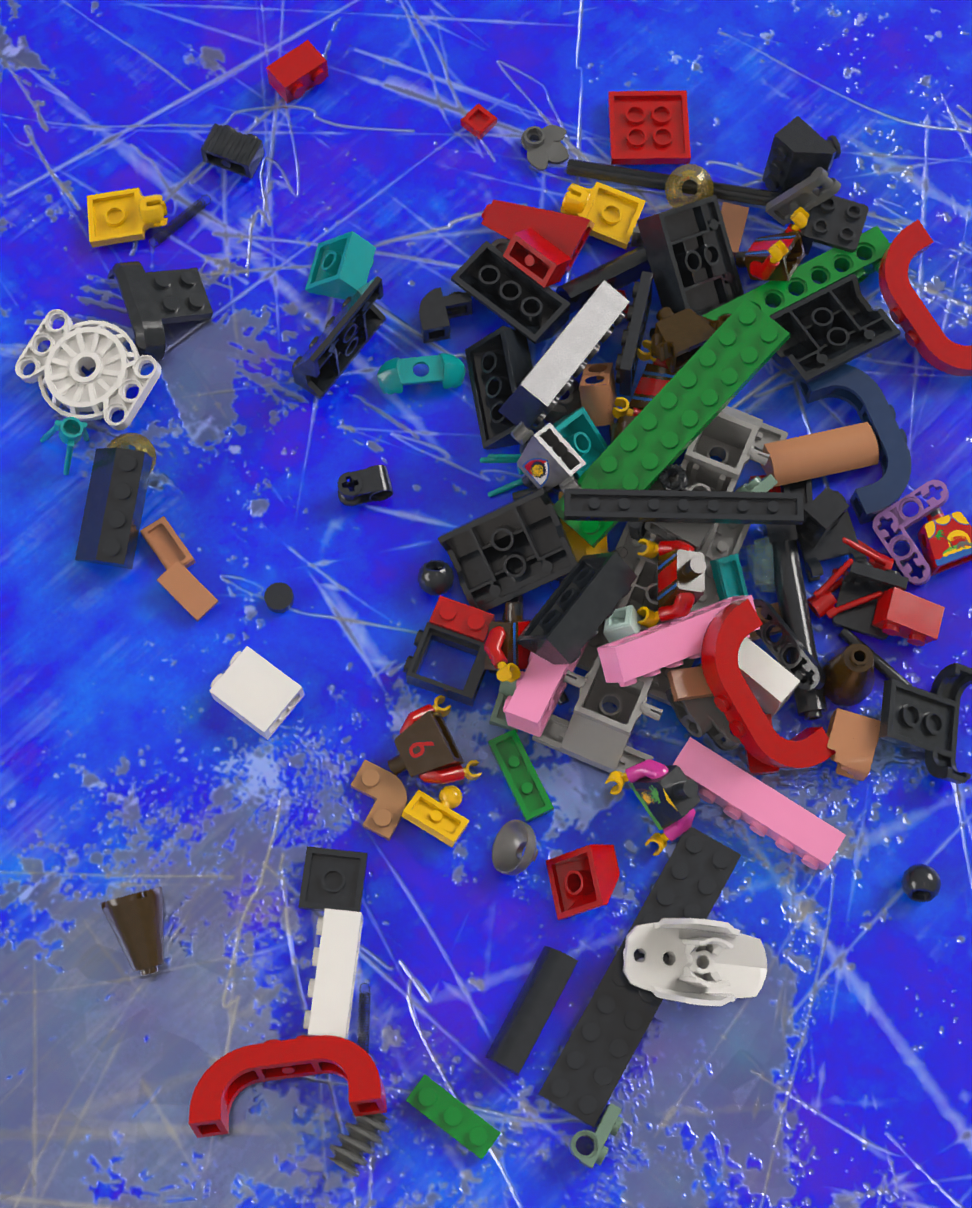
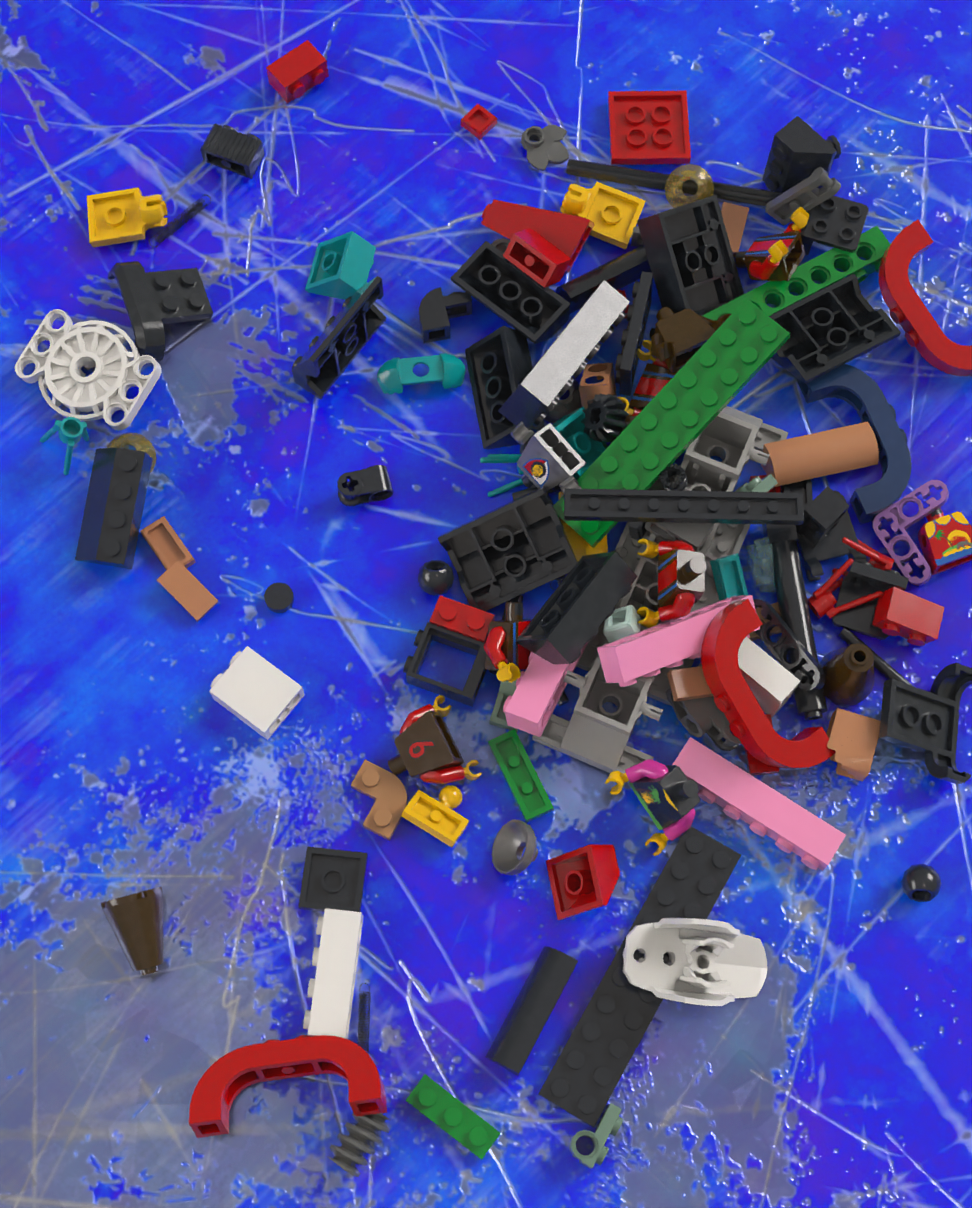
none -> black gear [581,394,629,442]

